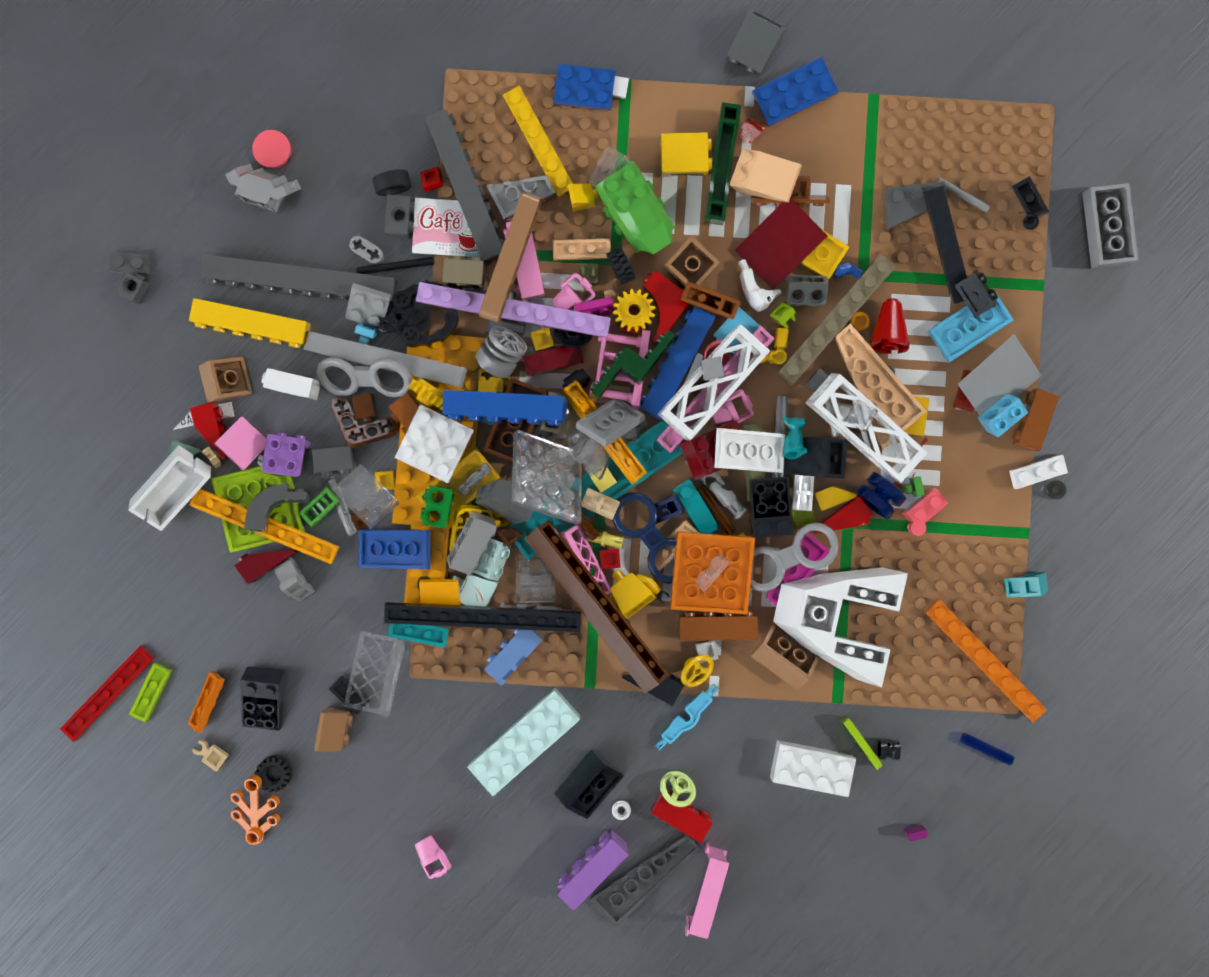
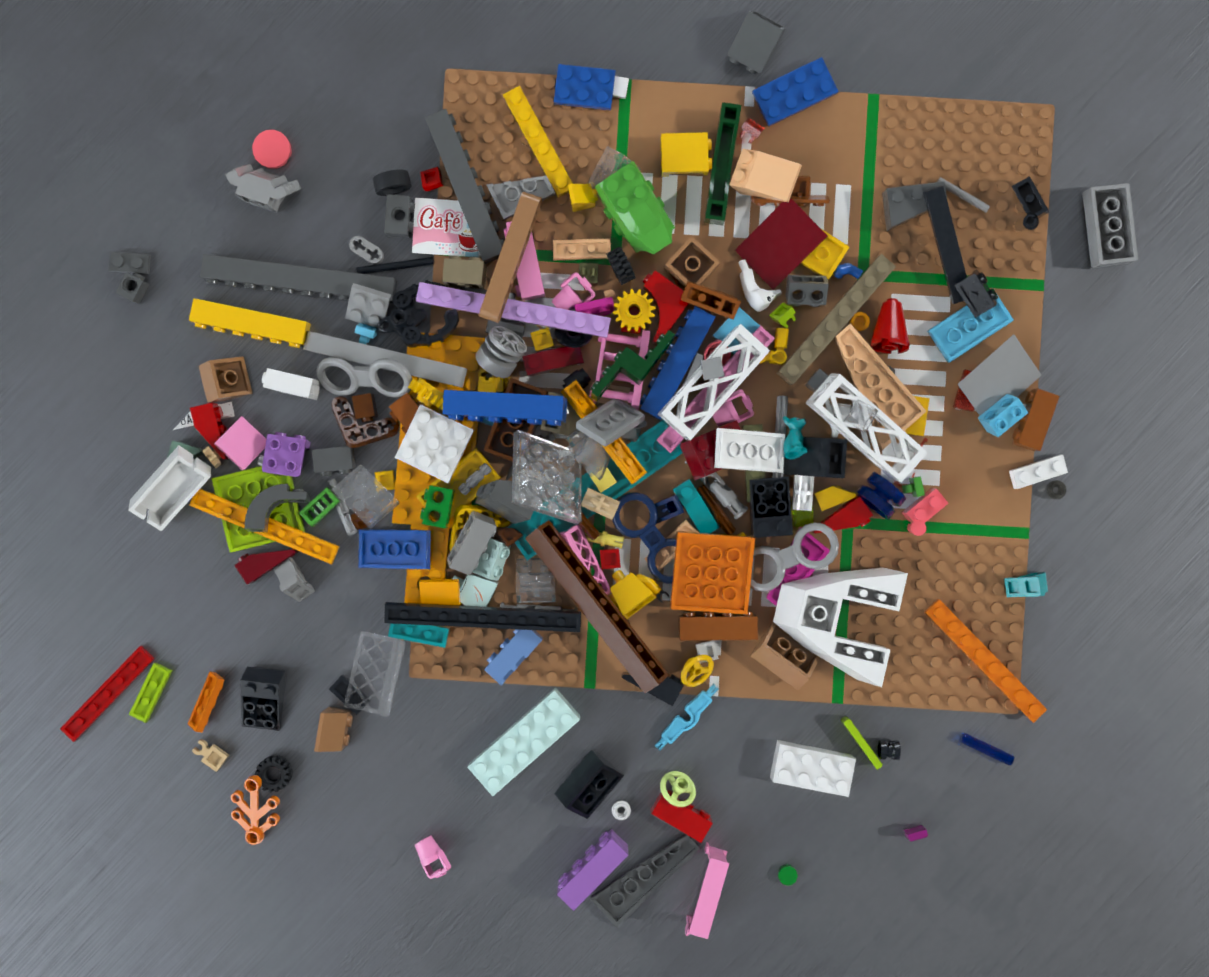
clear plate [695,555,730,592] -> none
none -> green tile [778,865,798,886]

